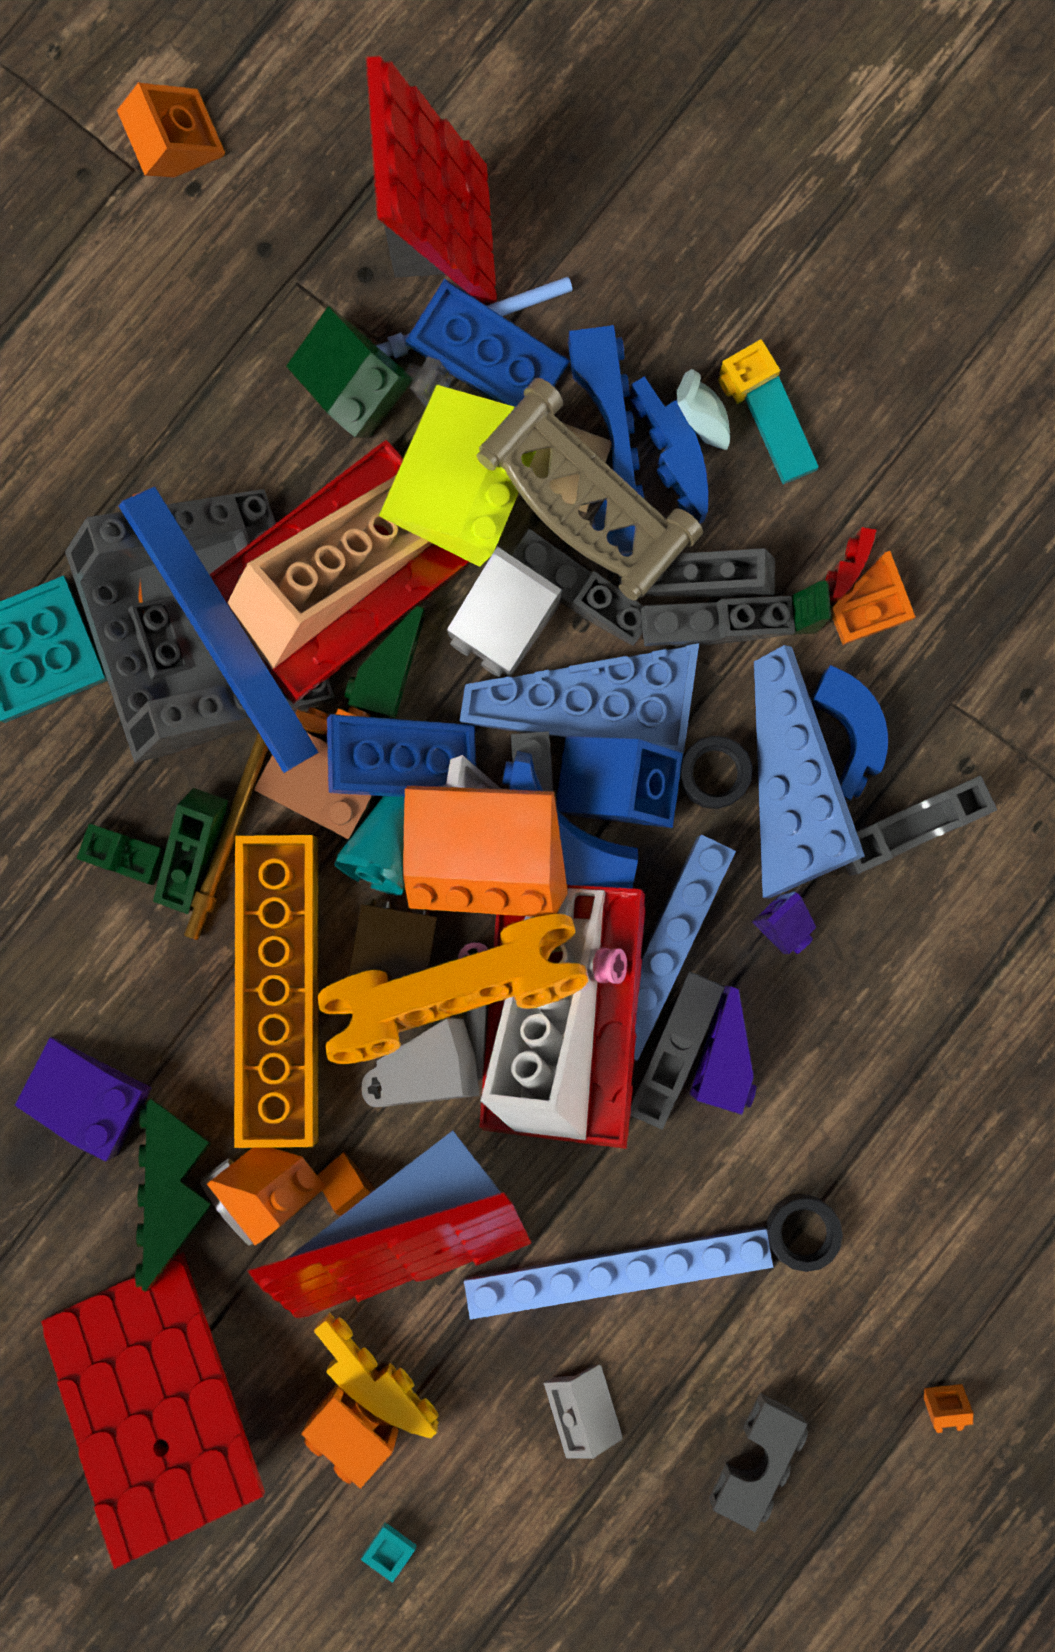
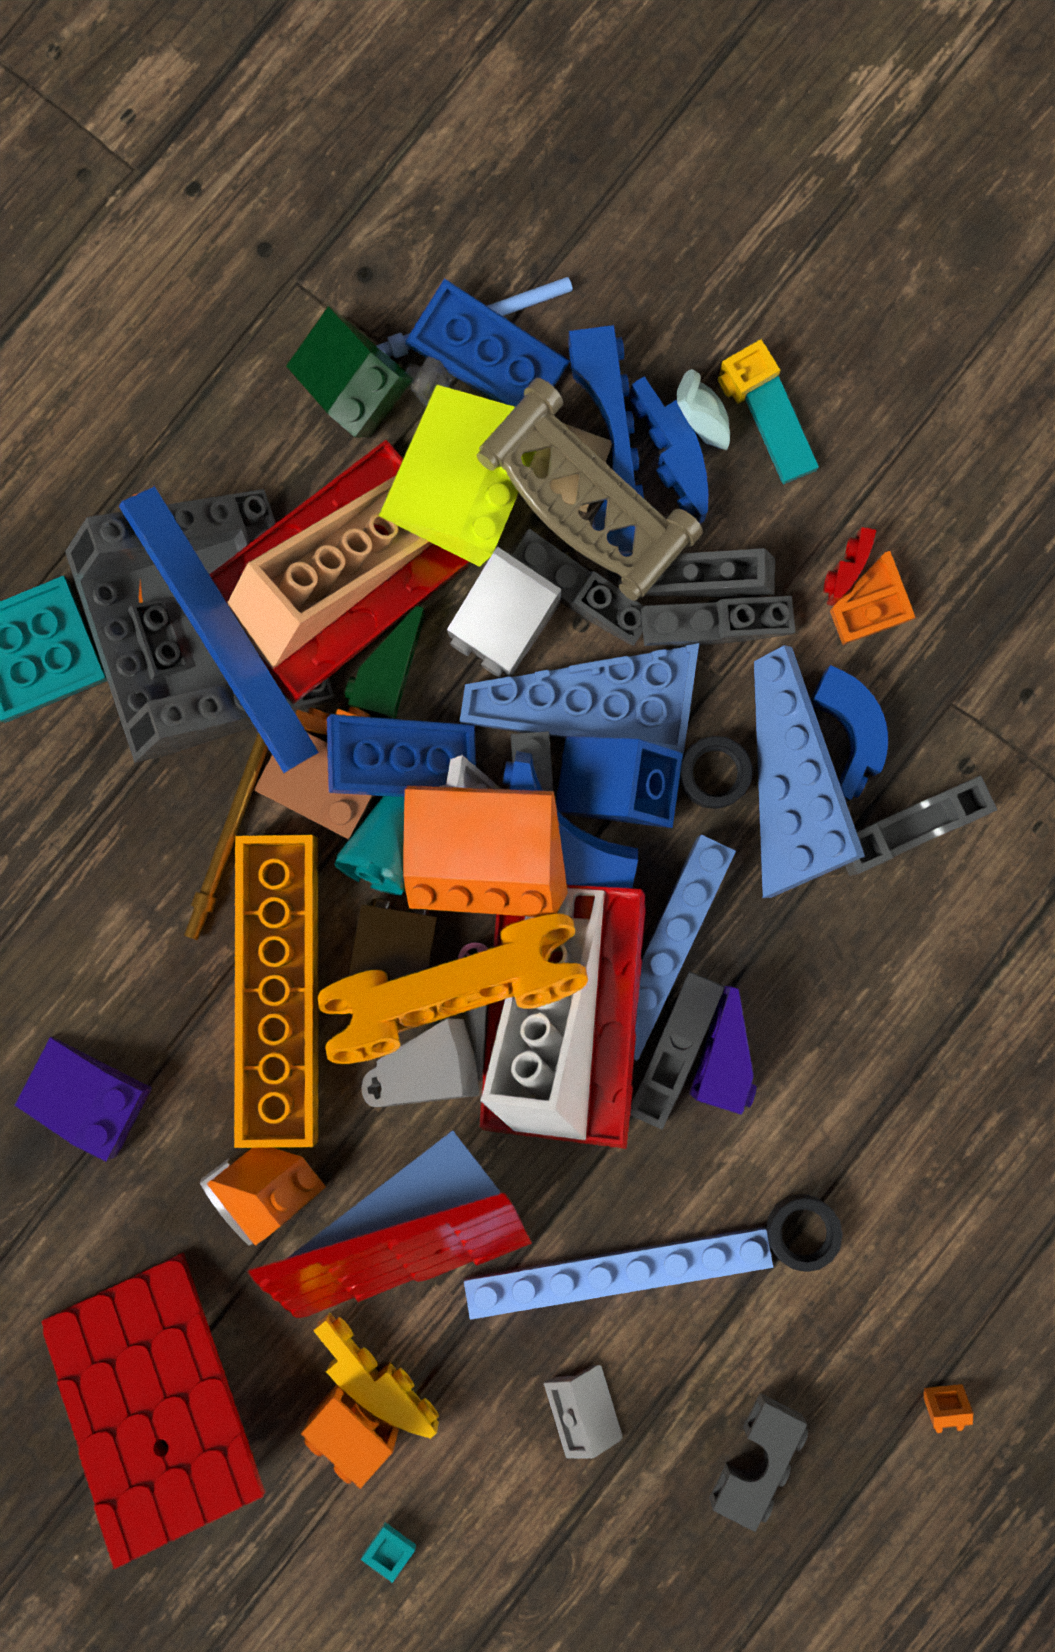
dark green slope [76,823,166,885] -> none
orange slope [117,82,225,177] -> none
dark green slope [135,1099,213,1292] -> none
dark green slope [153,788,228,915] -> none
orange slope [317,1151,376,1217] -> none
red piece [366,56,497,306] -> none
bright pink bush [593,948,627,984] -> none
dark purple slope [752,892,816,954] -> none
dark green slope [791,581,831,635] -> none

